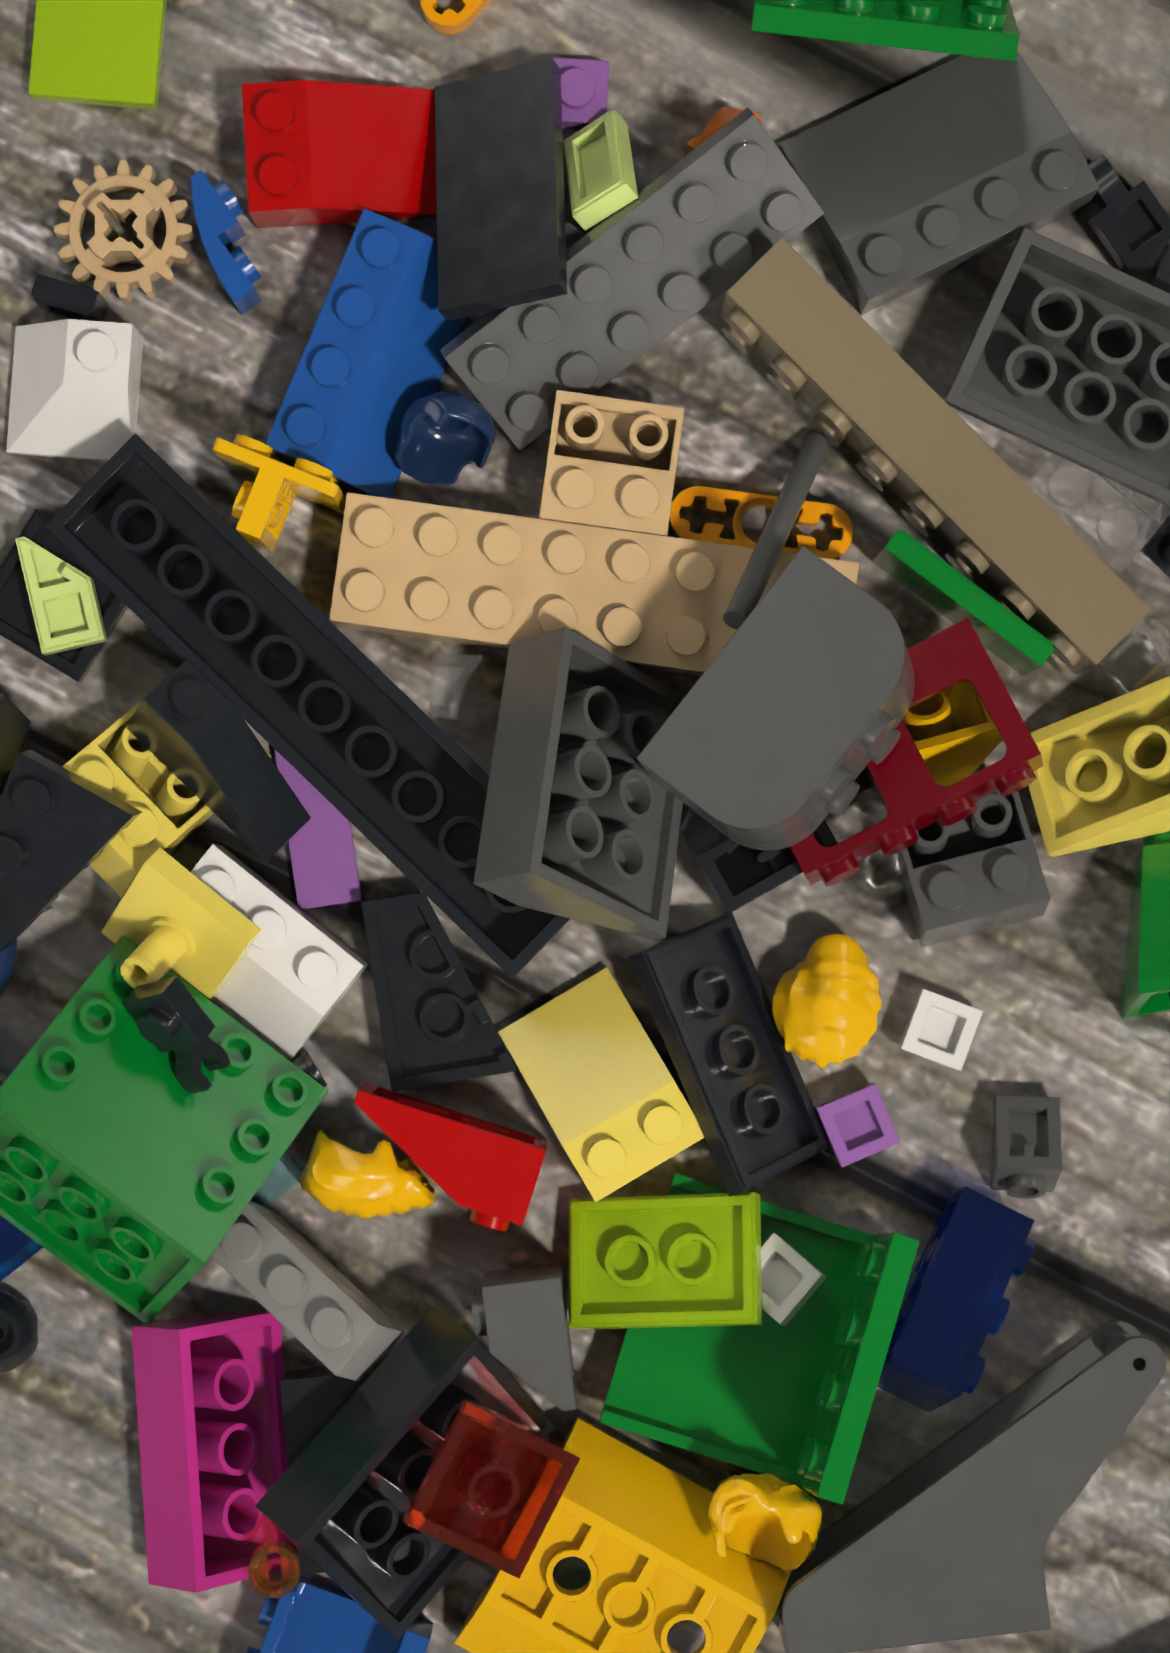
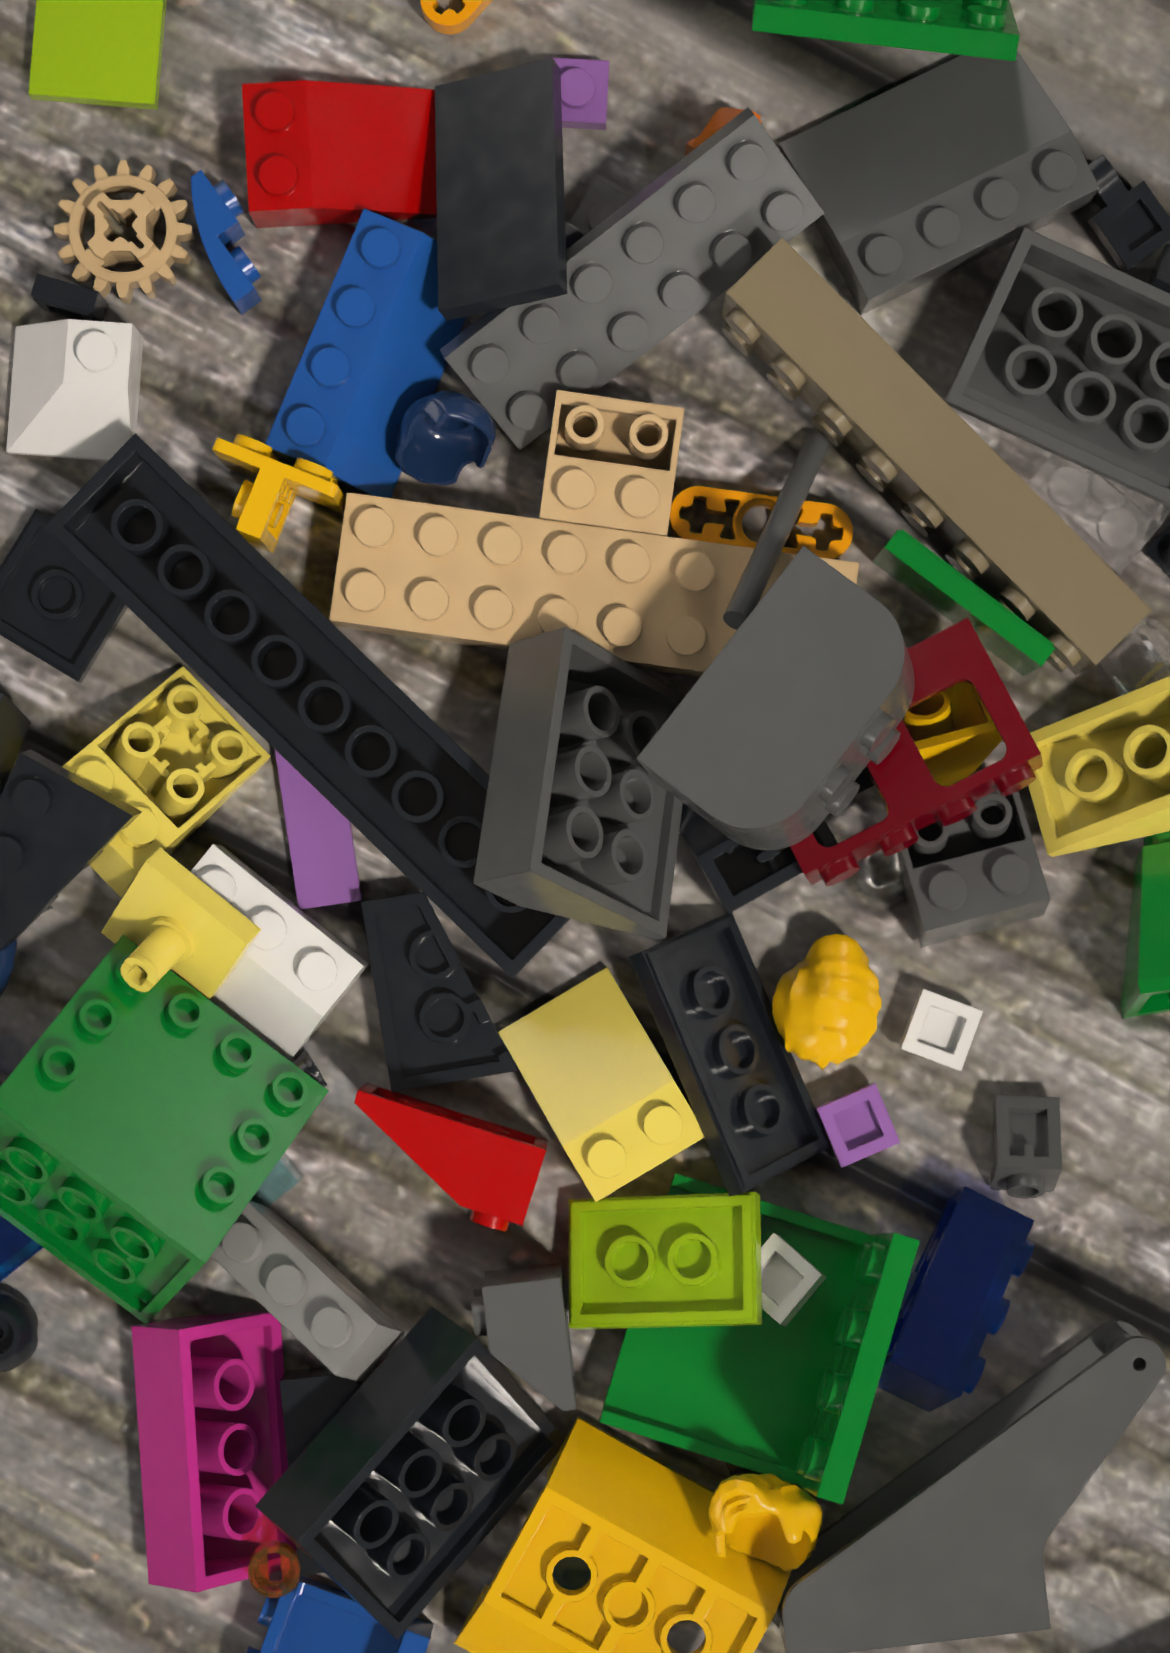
yellowish green tile [15,537,108,656] -> none
black plate [122,976,230,1094] -> none
black slope [127,660,311,863] -> none
yellow hair [299,1130,435,1219] -> none
clear red slope [402,1399,580,1579] -> none
clear slope [429,653,484,723] -> none
yellowish green tile [563,109,638,231] -> none

